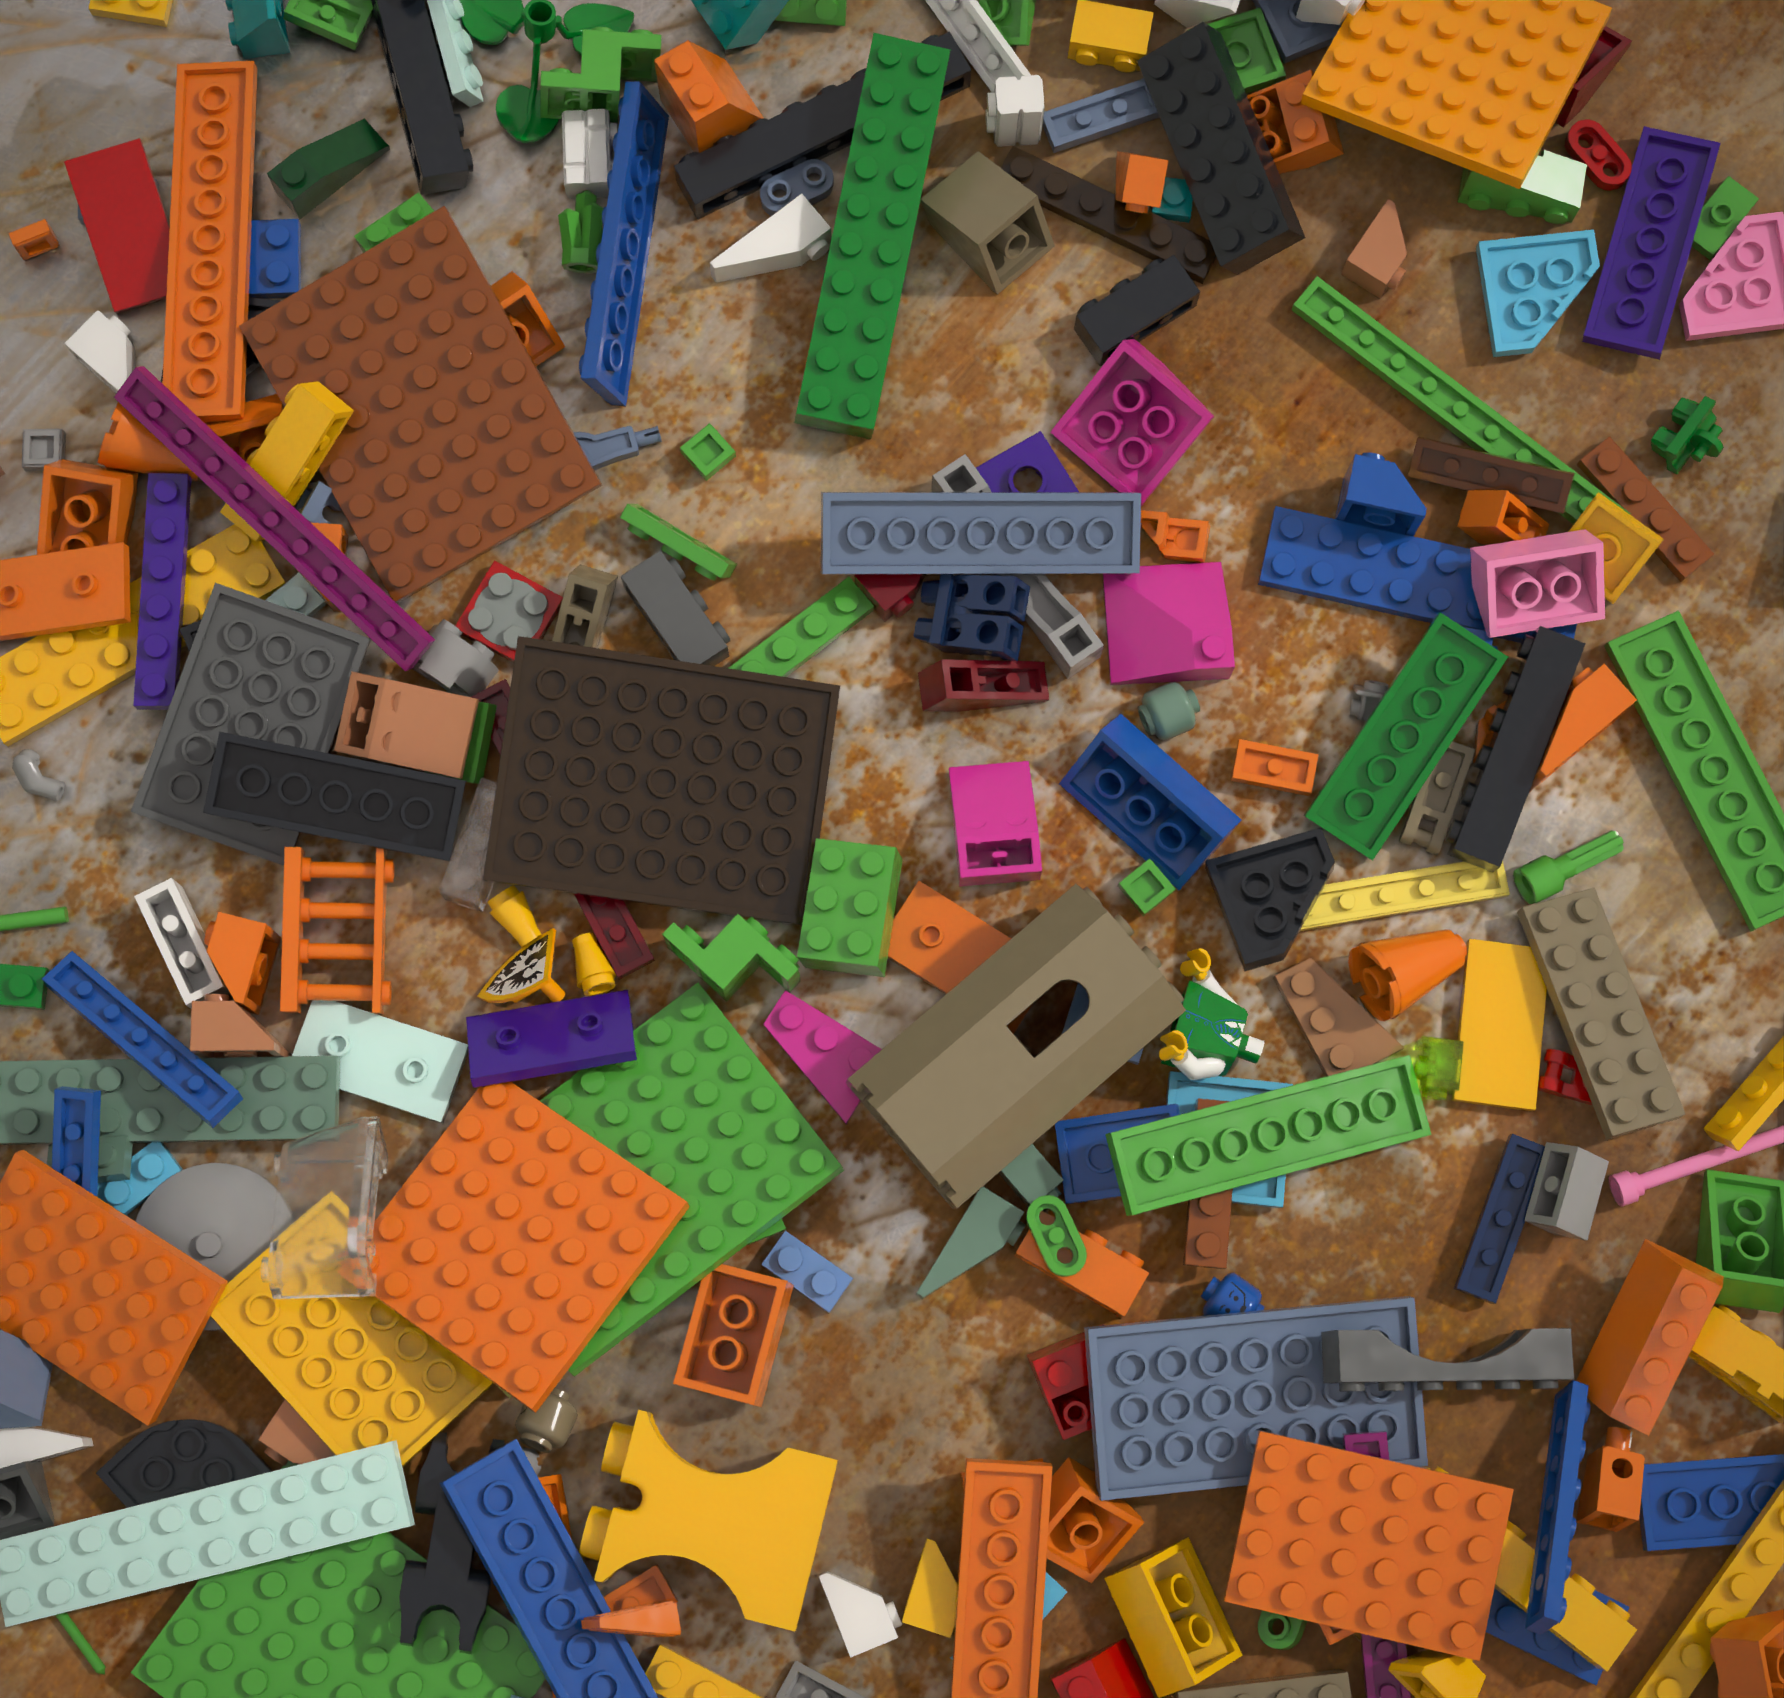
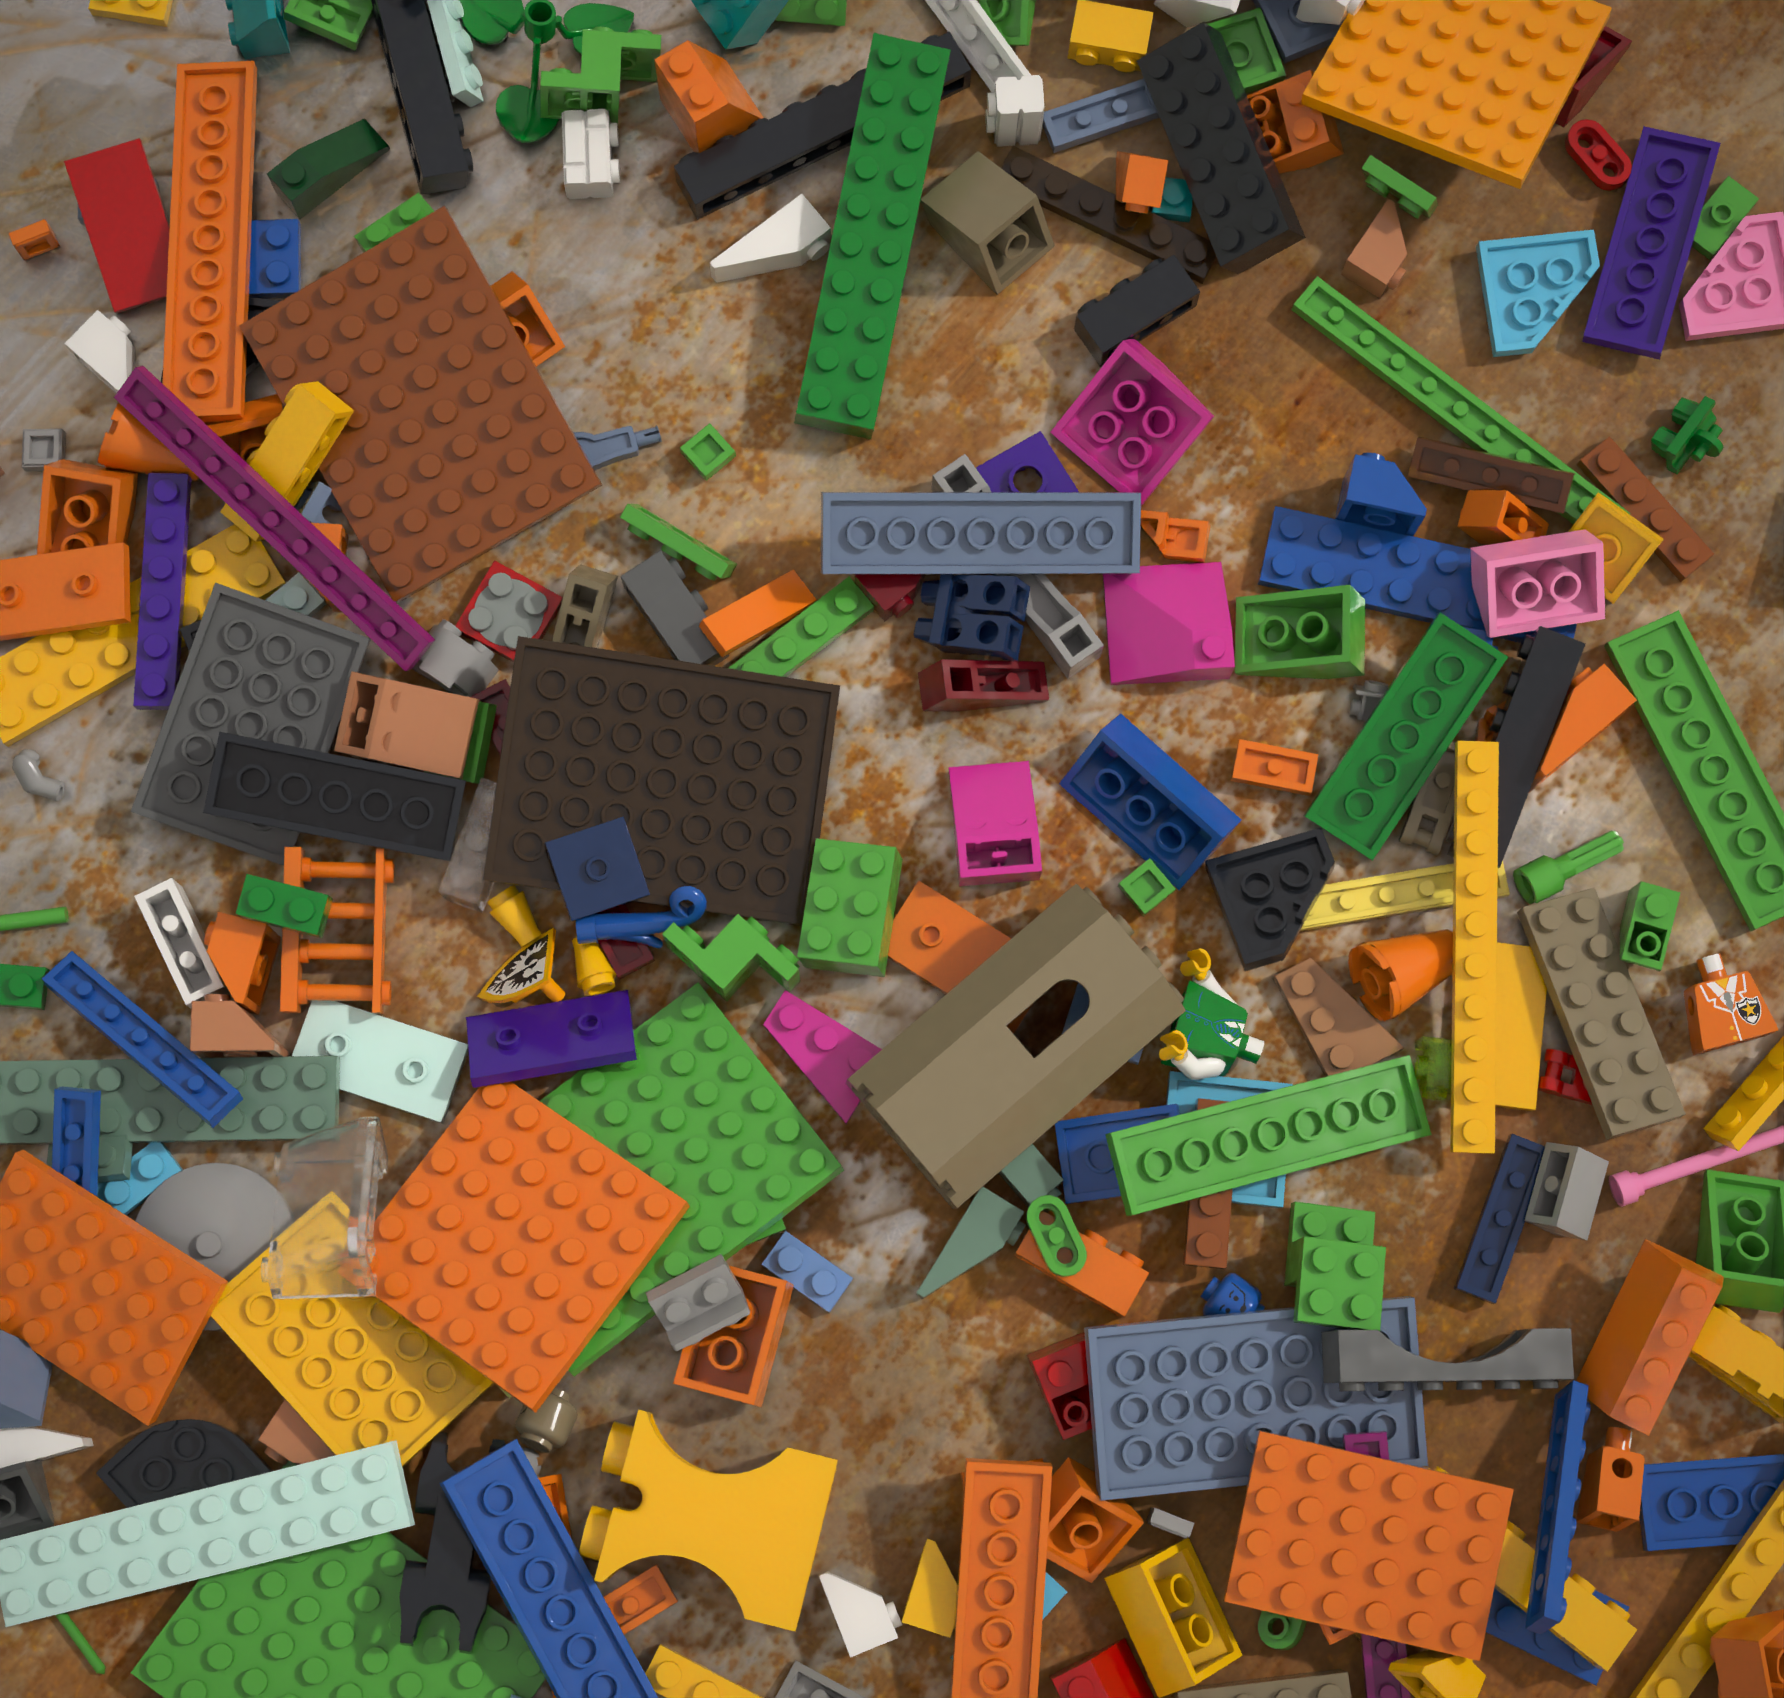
bright green rock [558,190,603,273] -> none
blue plate [579,81,669,407] -> none
orange slope [581,1601,681,1638] -> none
sand blue plate [760,159,834,216] -> none
sand green head [1137,682,1200,741] -> none
bright green wedge [1457,150,1587,224] -> none
none -> green brick [235,874,333,939]
none -> dark blue plate [544,816,650,921]
none -> blue plant [576,886,707,948]
none -> light grey bracket [646,1254,750,1351]
none -> orange tile [699,569,817,657]
none -> light grey tile [1146,1507,1195,1539]
none -> bright green slope [1235,585,1365,679]
none -> bright green bracket [1284,1201,1386,1331]
none -> bright green plate [1362,155,1438,219]
none -> yellow plate [1450,741,1499,1154]
none -> bright green slope [1620,881,1681,971]
none -> orange torso [1684,953,1778,1056]

